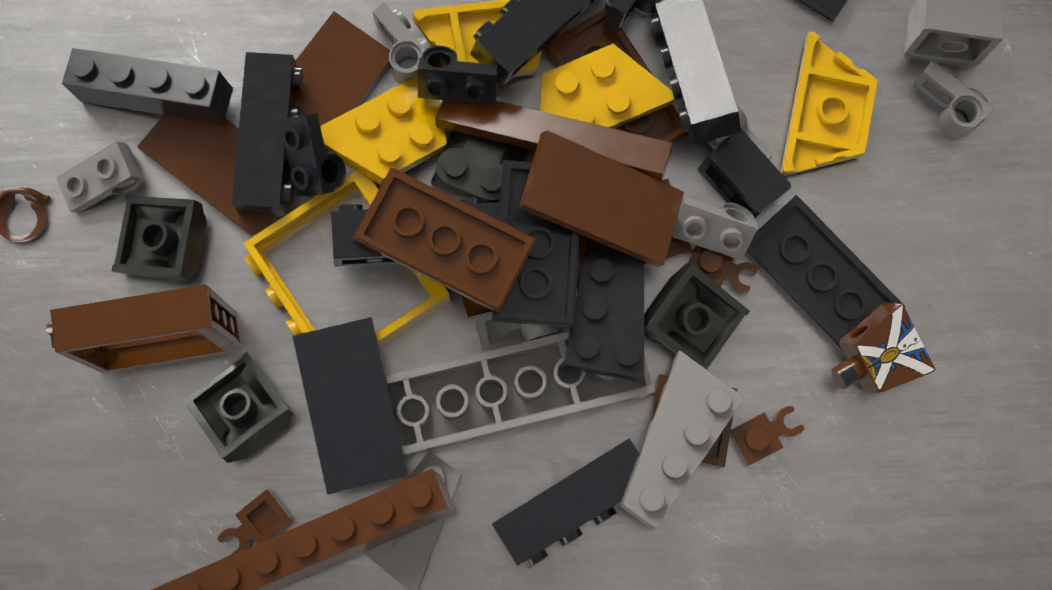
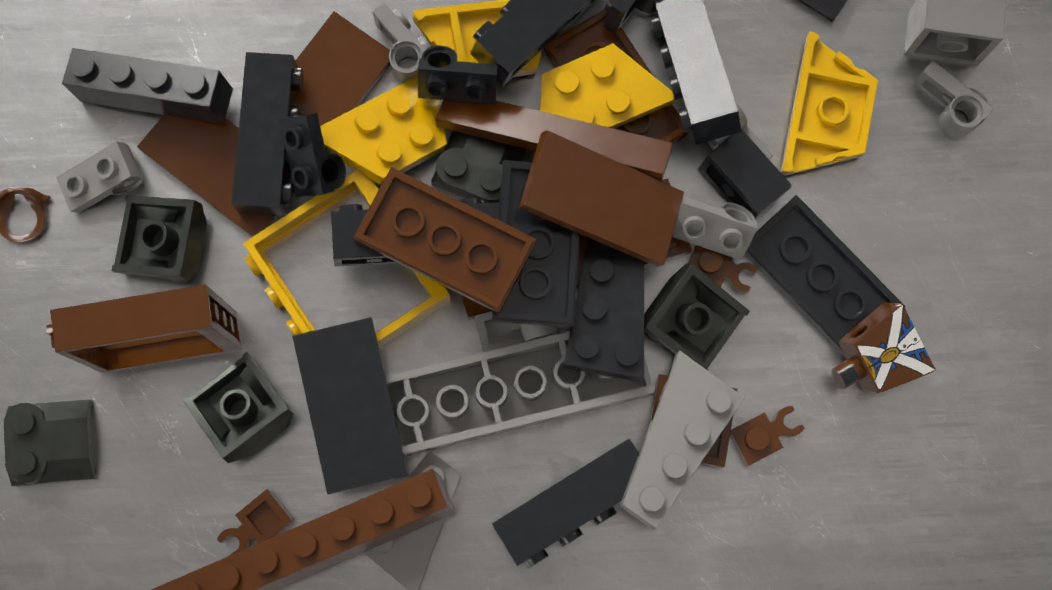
none -> pearl dark grey slope [4,399,96,487]

